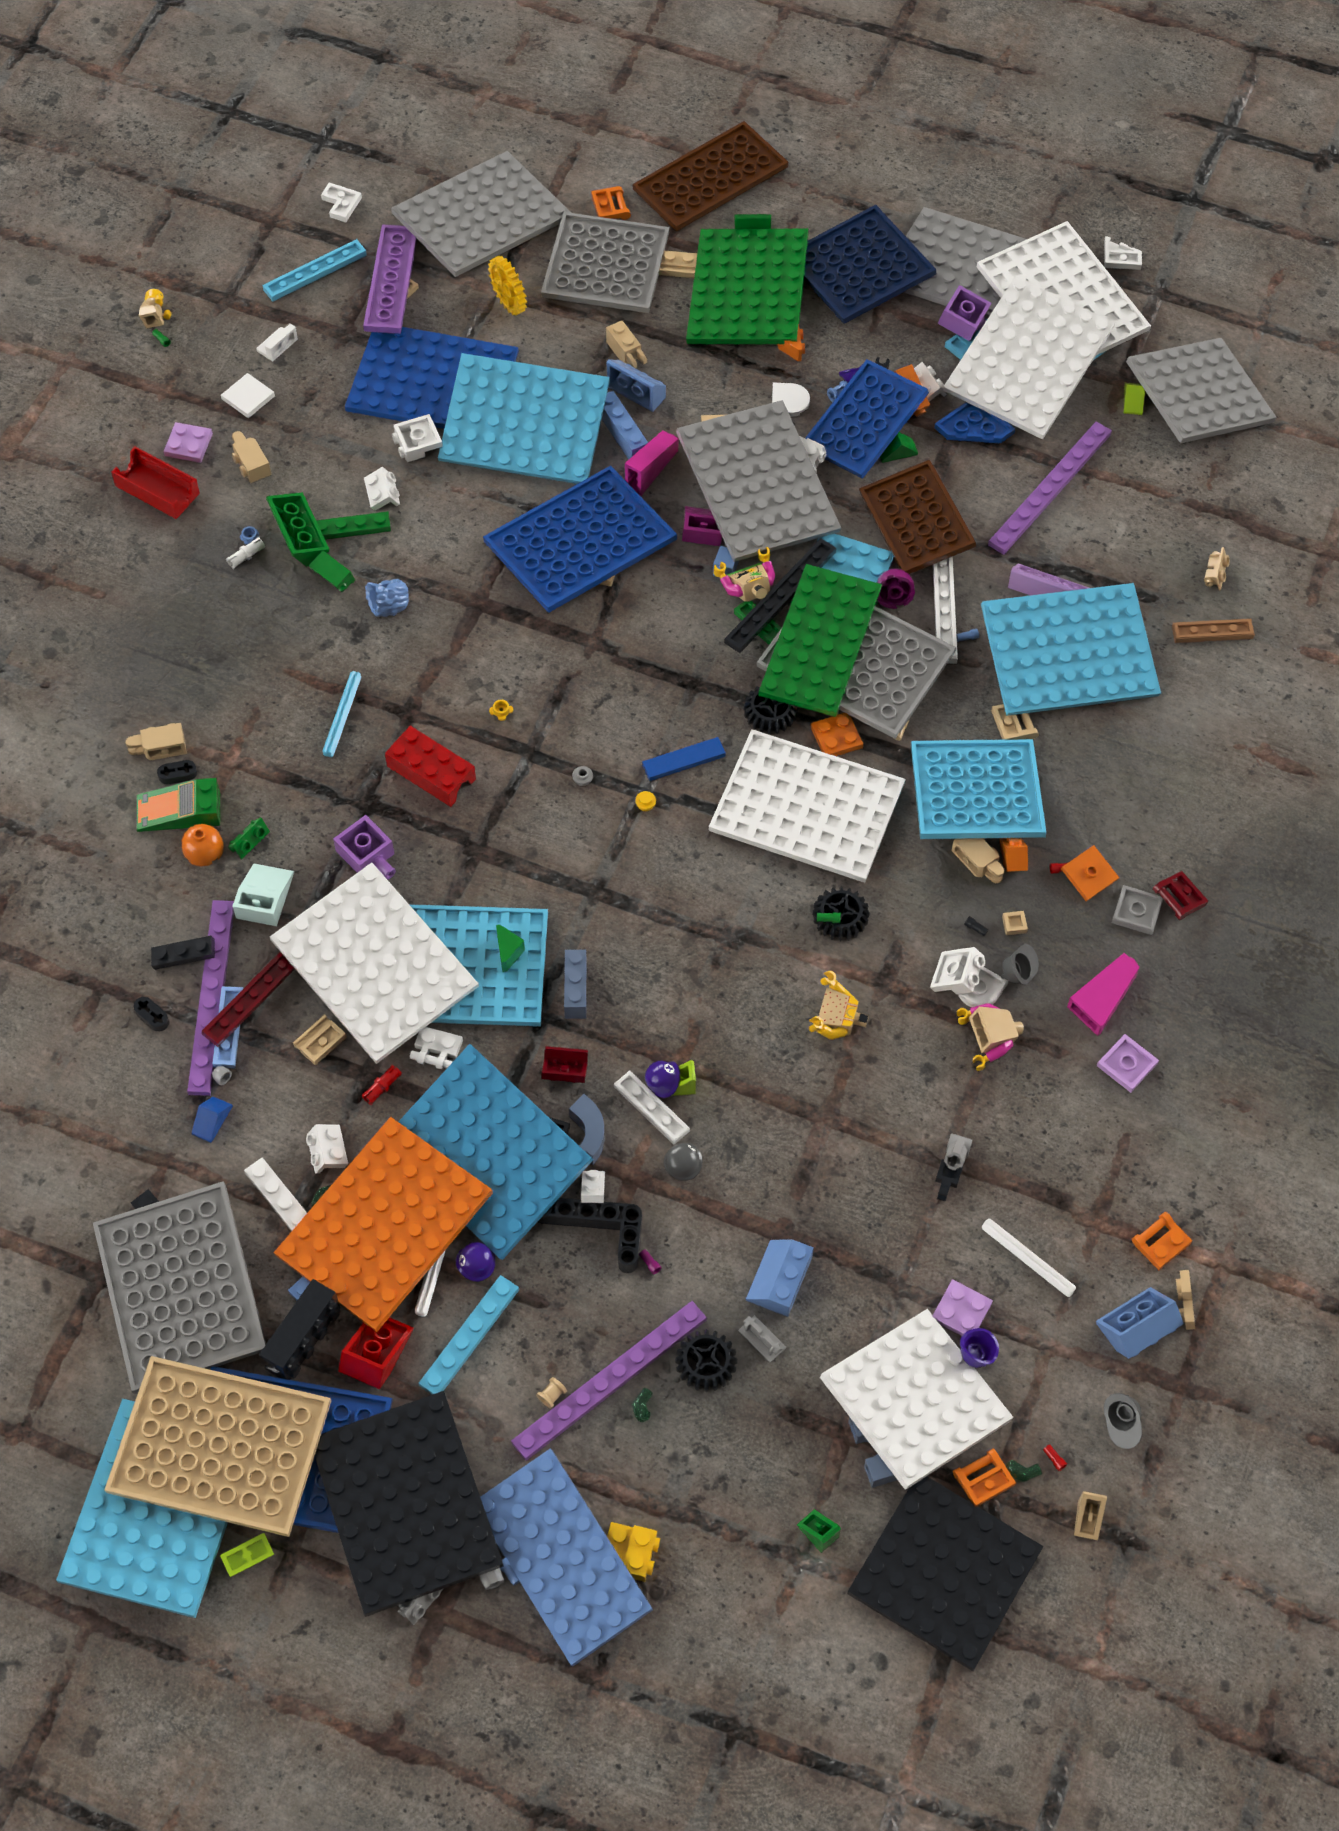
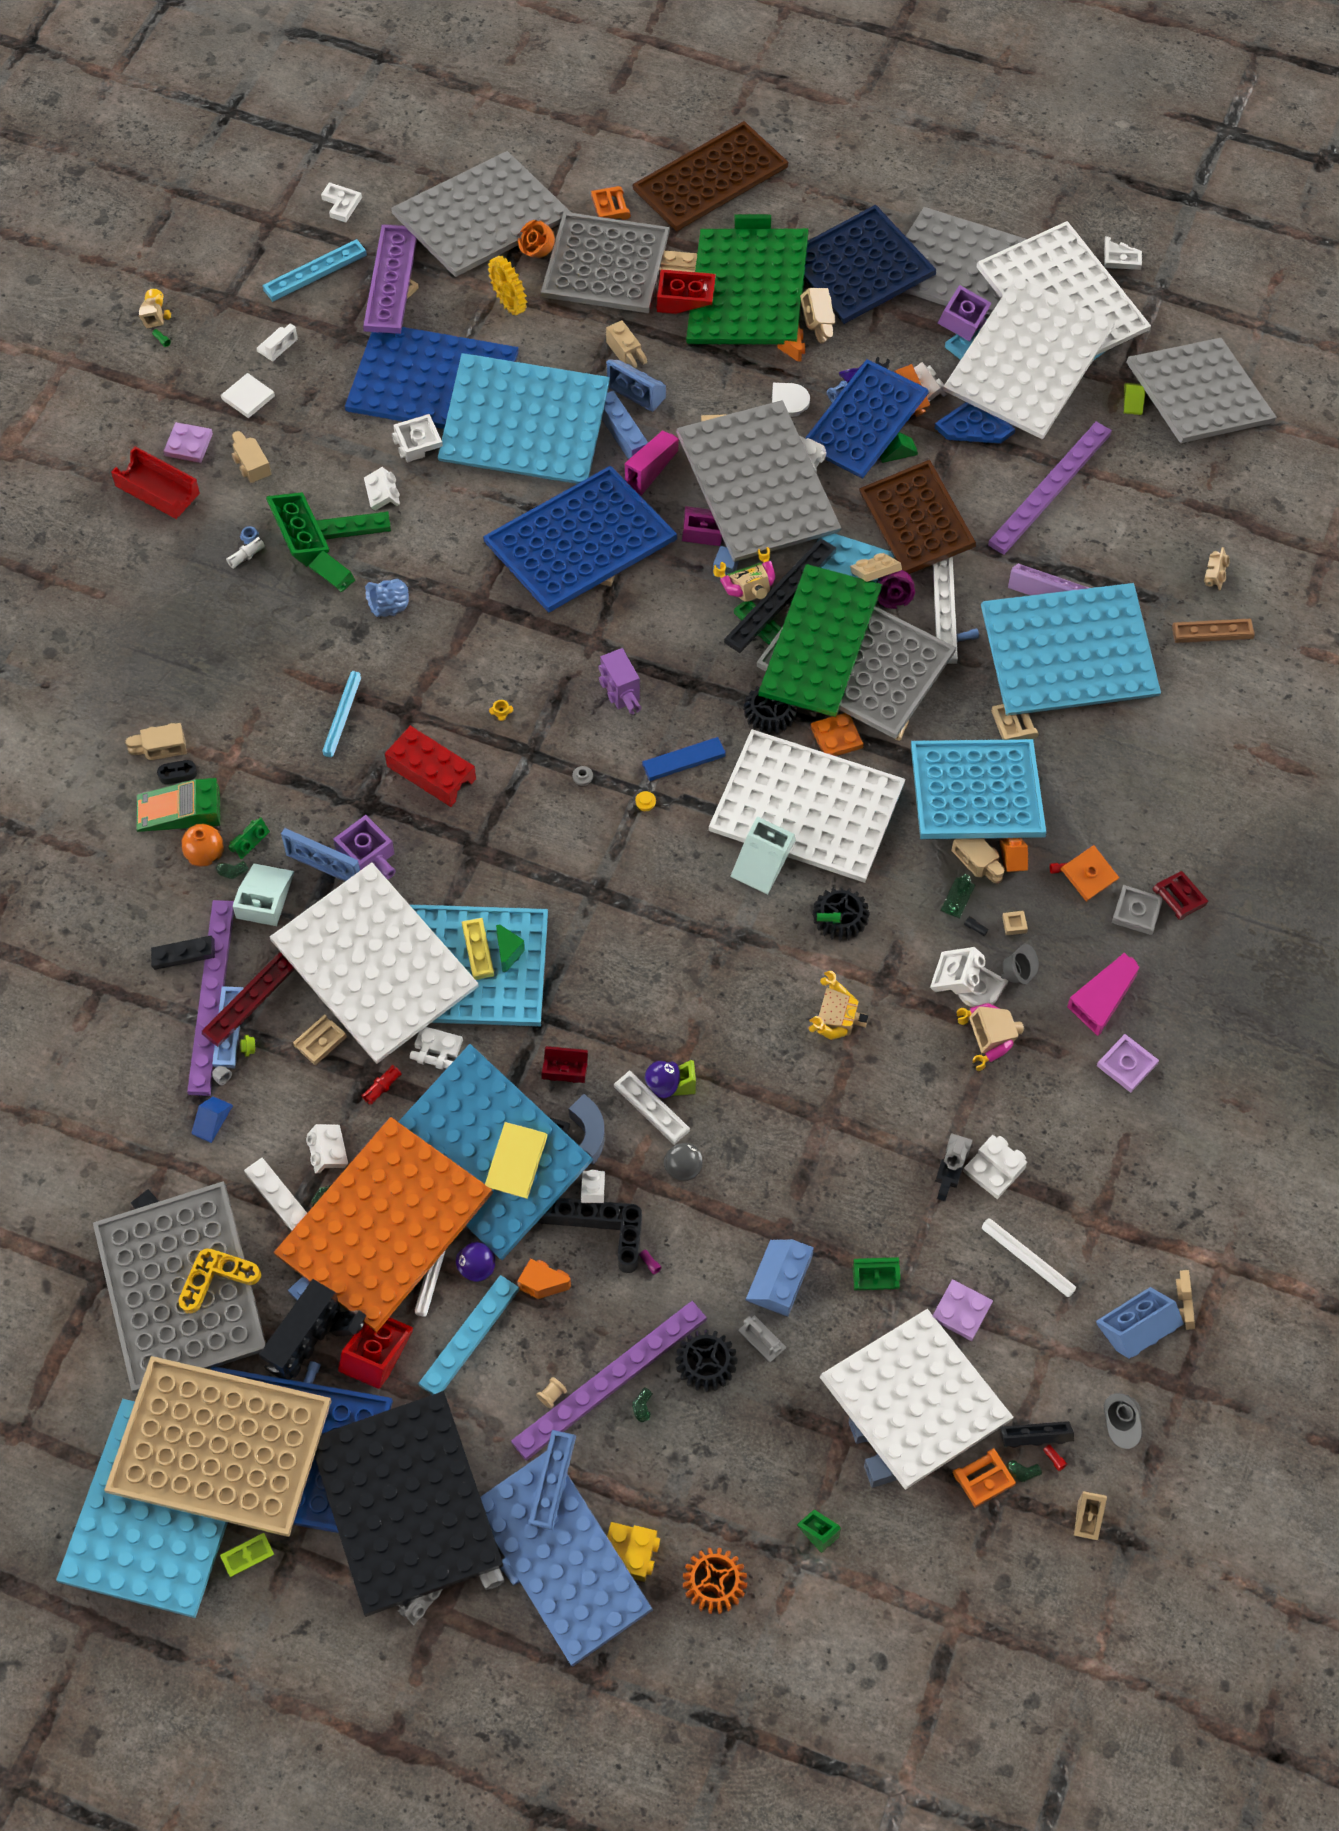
black beam [133,997,169,1032] -> none
sand blue arch [564,950,587,1019] -> none
black plate [847,1476,1043,1671] -> none
dark purple helmet [960,1328,999,1368] -> none
orange plate [1132,1212,1193,1270] -> none
none -> yellow beam [178,1248,261,1313]
none -> clear green arm [216,861,249,879]
none -> lime plate [240,1035,255,1057]
none -> medium blue tile [281,828,360,881]
none -> medium blue piece [304,1361,321,1384]
none -> black plate [329,1310,366,1336]
none -> light yellow tile [462,918,494,980]
none -> light yellow tile [485,1122,548,1199]
none -> orange slope [517,1258,571,1299]
none -> orange cylinder [518,220,555,258]
none -> medium blue tile [529,1430,576,1530]
none -> medium lavender brick [599,648,641,714]
none -> red slope [657,269,716,314]
none -> orange gear [683,1547,747,1614]
none -> light aqua slope [730,816,796,895]
none -> tan hinge [800,288,835,344]
none -> tan plate [850,553,902,582]
none -> green hinge [852,1257,900,1291]
none -> clear green hinge [940,874,976,919]
none -> white plate [963,1134,1027,1199]
none -> black plate [1000,1421,1074,1448]

